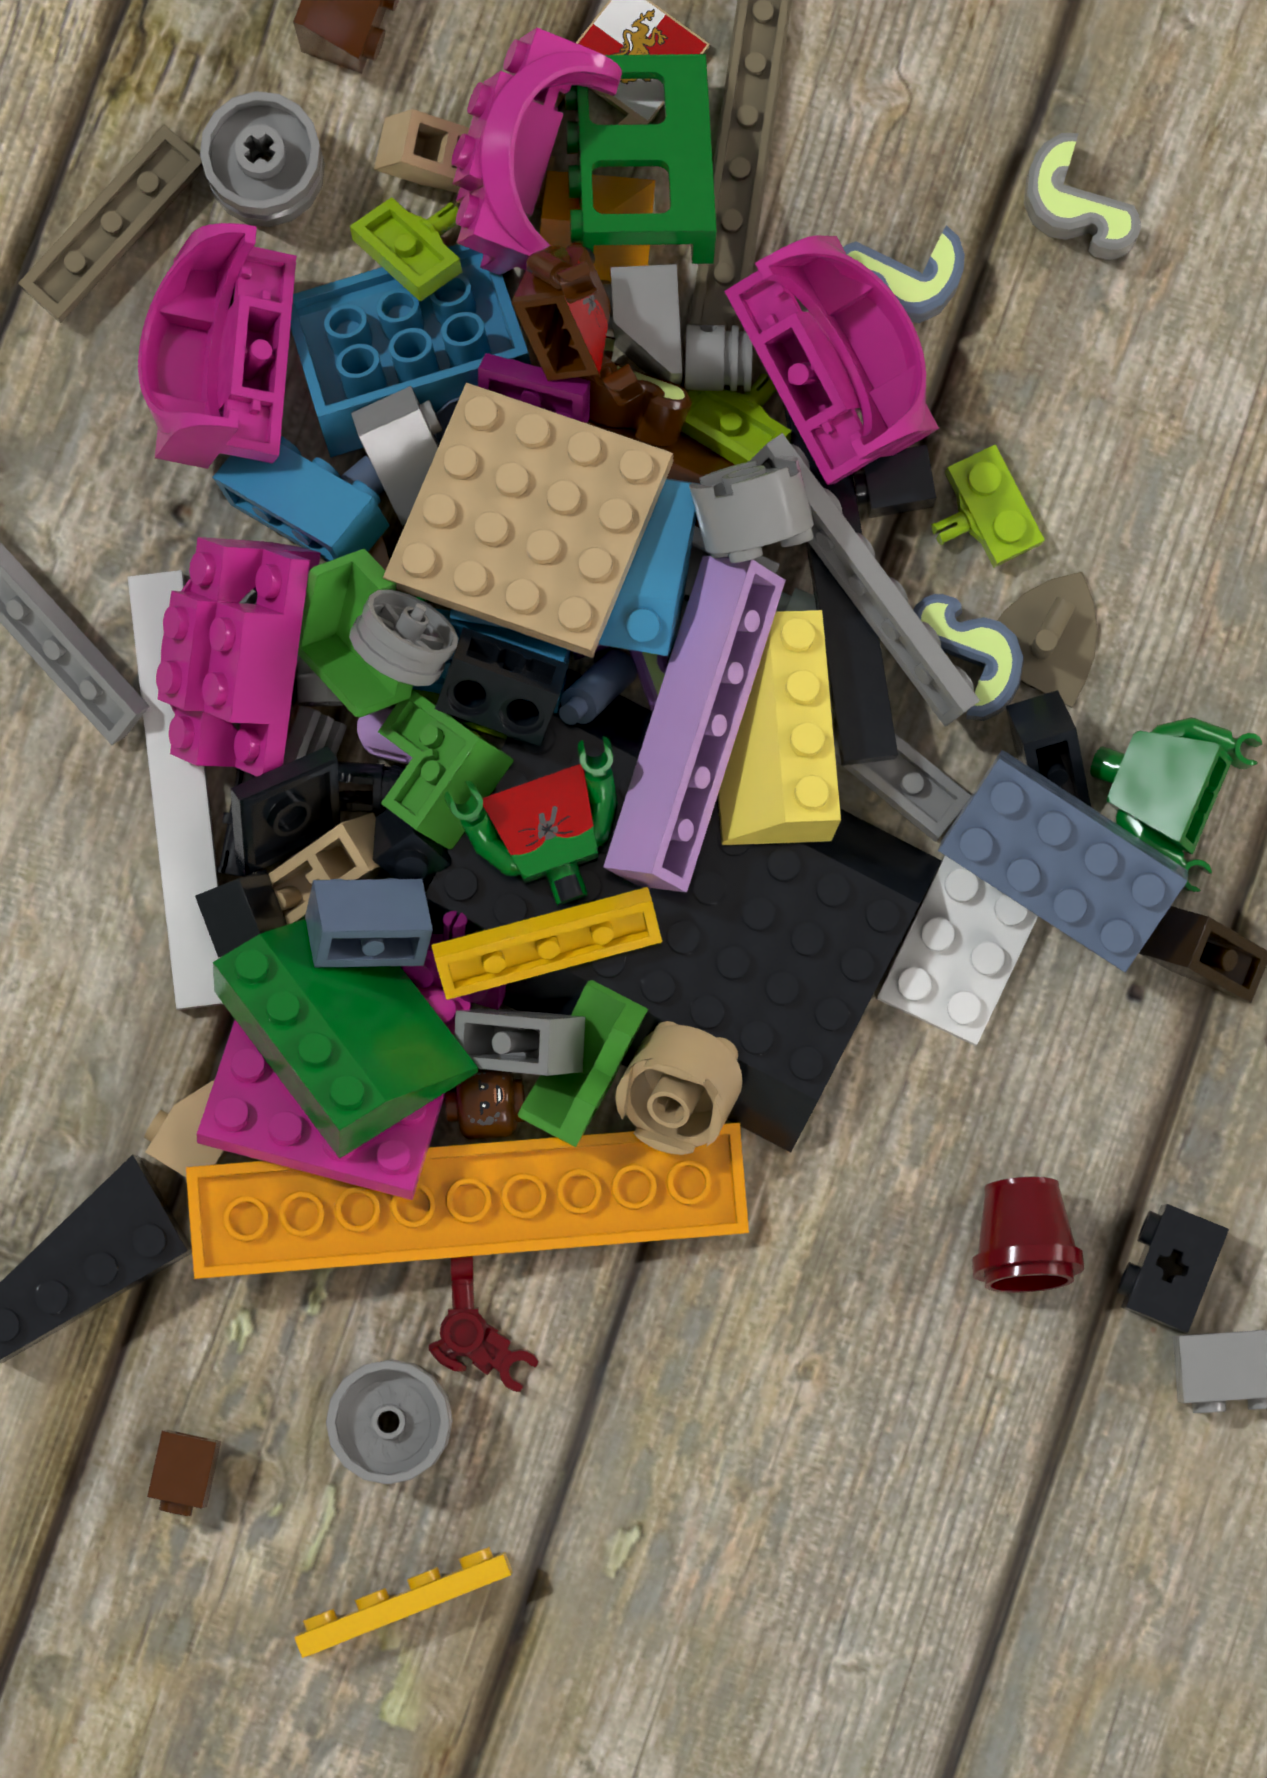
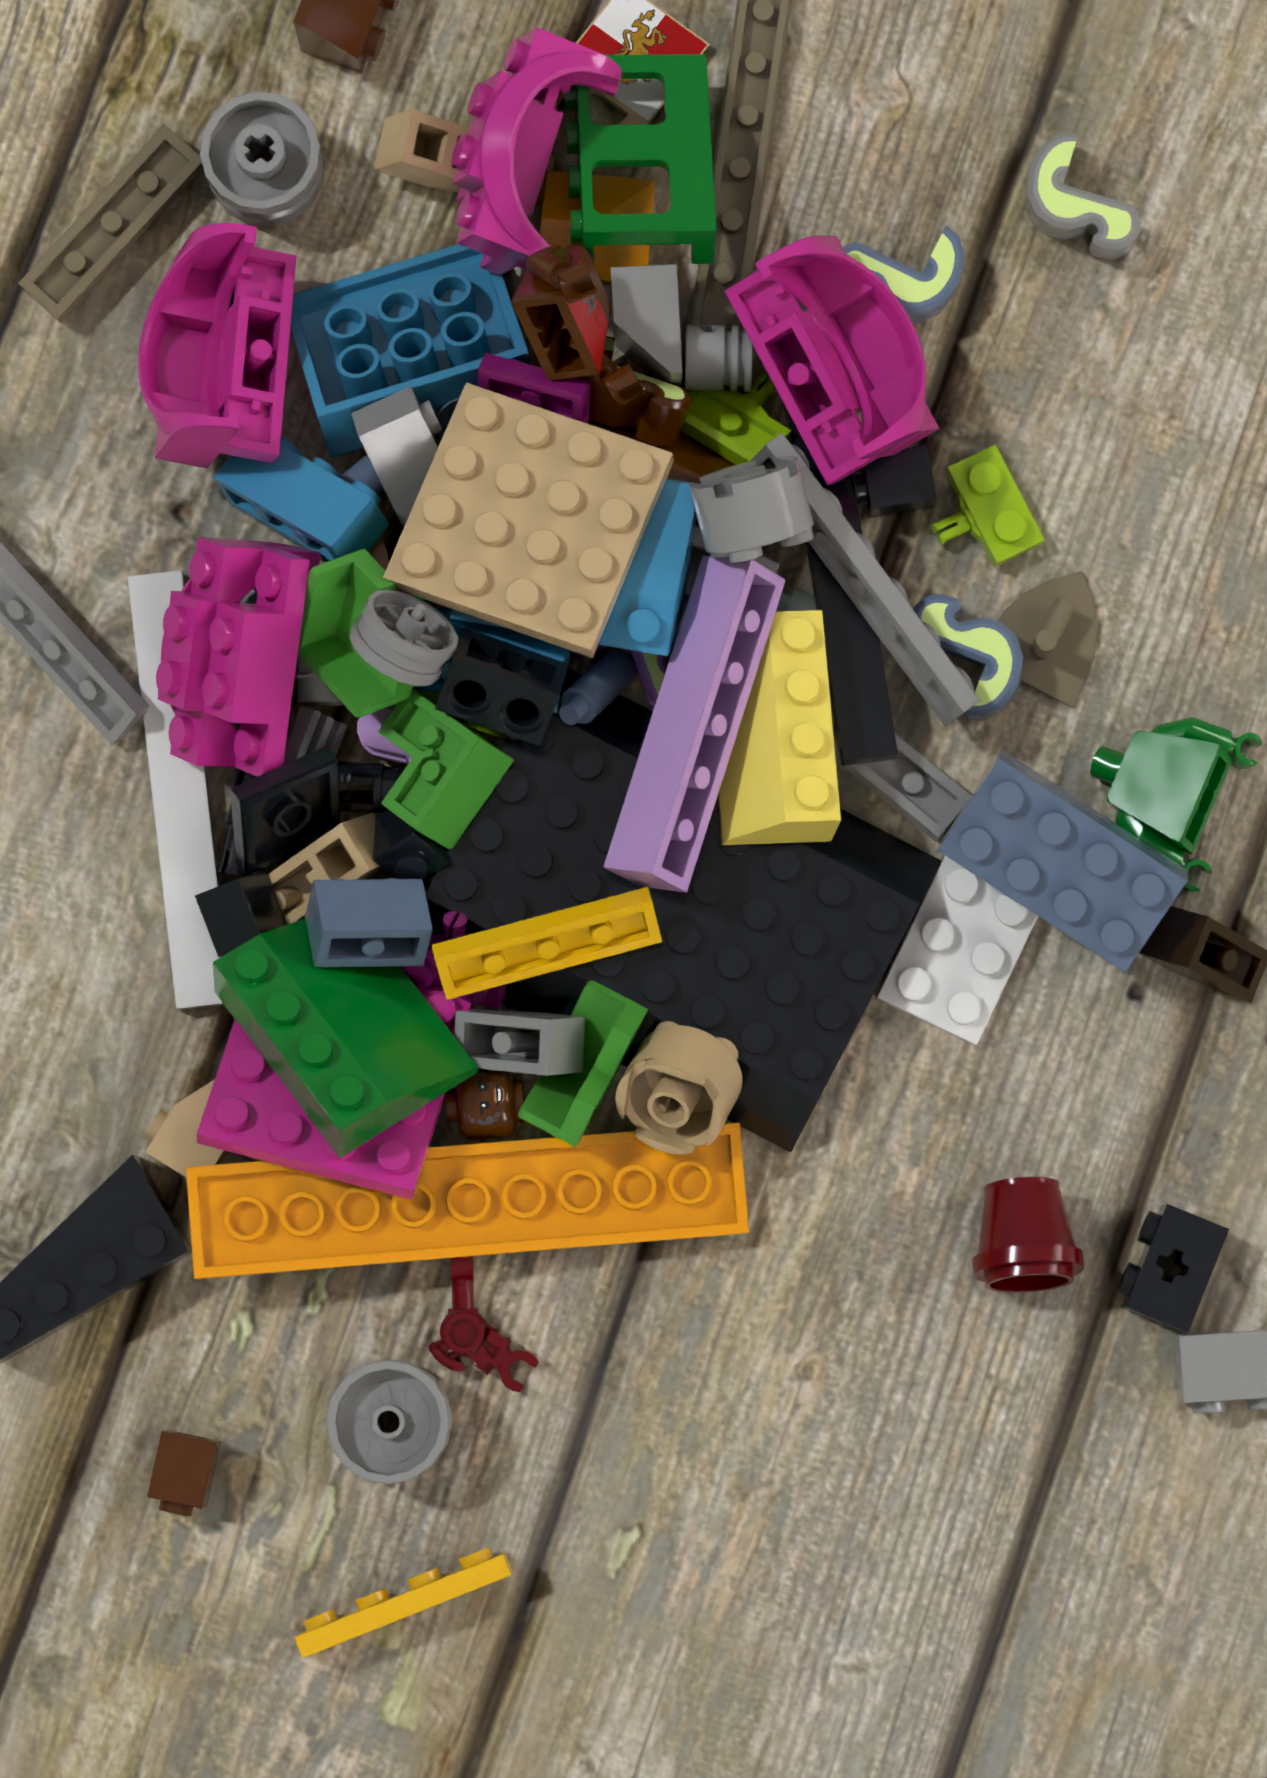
lime plate [350,197,462,302] -> none
torso [444,737,618,905] -> none
black slope [1006,690,1092,808] -> none

